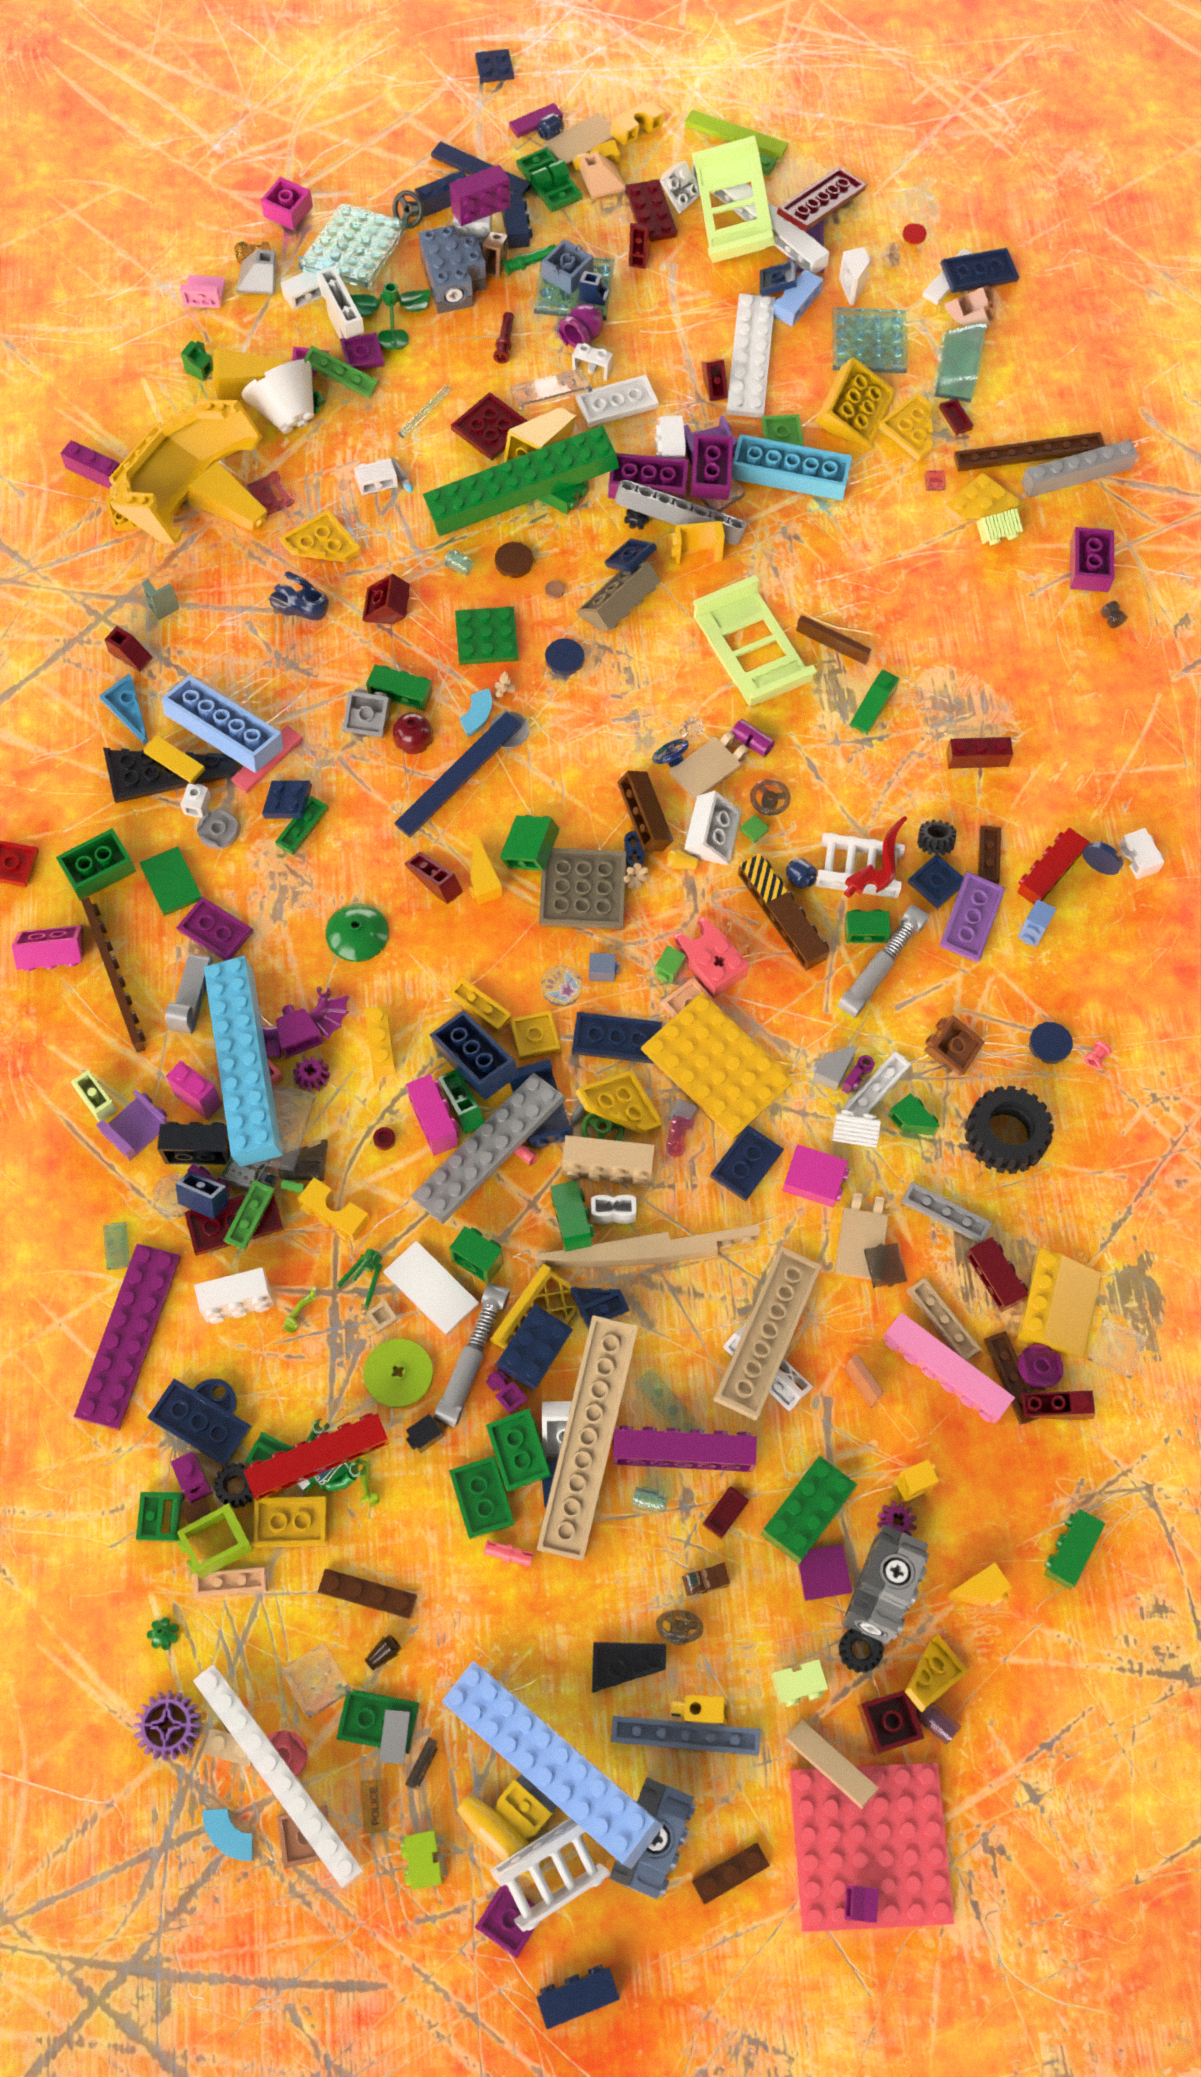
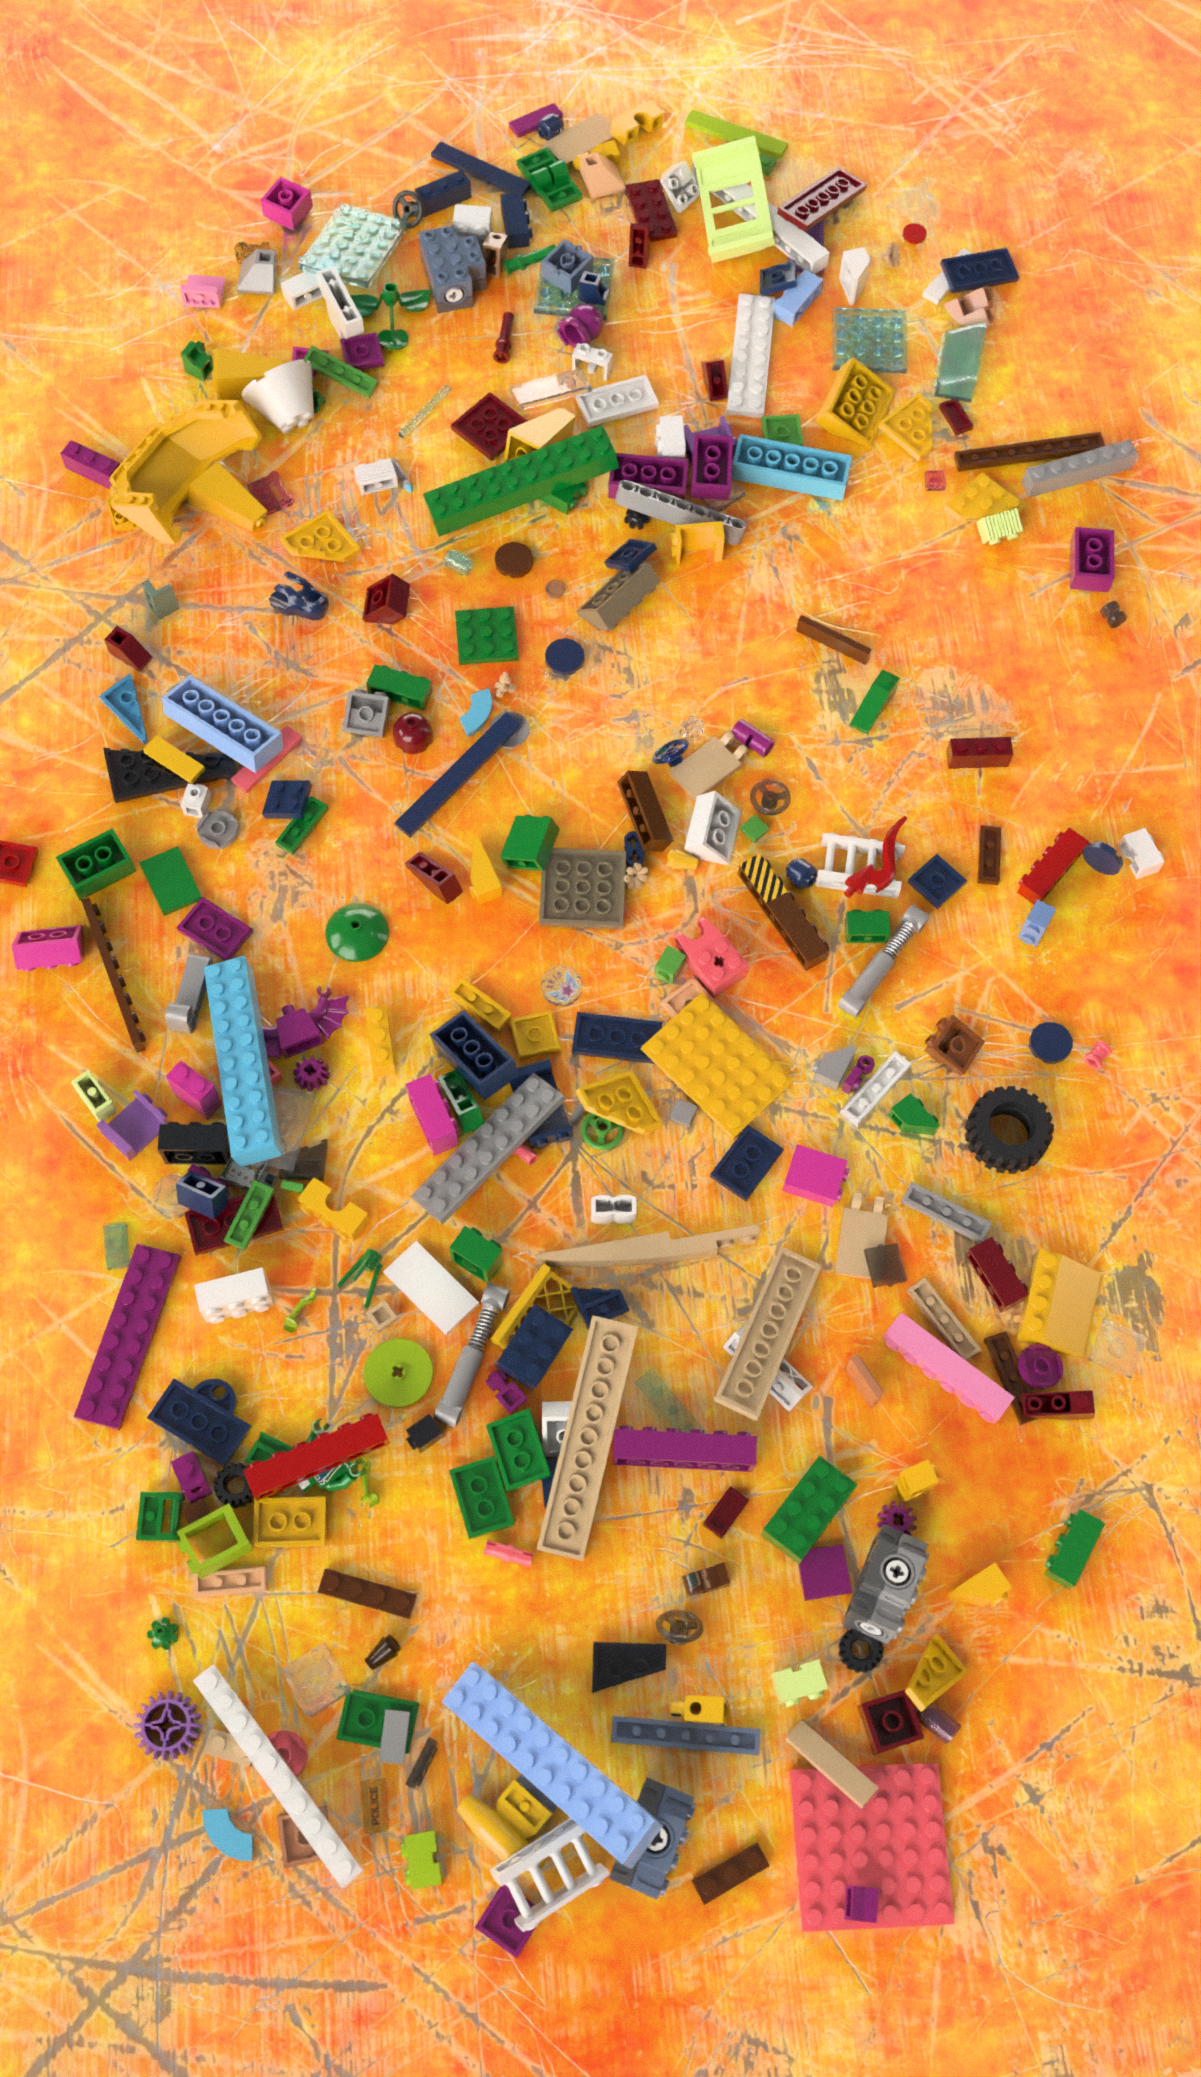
dark red tile [373,1127,396,1151] -> none
magenta brick [450,164,510,226] -> none
dark blue plate [475,49,514,83] -> none
dark blue brick [536,1964,620,2030] -> none
green brick [550,1181,595,1252] -> none
tan brick [562,1135,655,1186] -> none
sand blue brick [589,953,619,982] -> none
clear light blue brick [632,1486,668,1514] -> none
clear pink leg [666,1115,696,1158] -> none
yellowish green piece [693,575,817,707] -> none
white brick [832,1110,881,1148] -> none
black tyre [917,820,957,856] -> none
medium lavender tile [939,871,1005,963] -> none

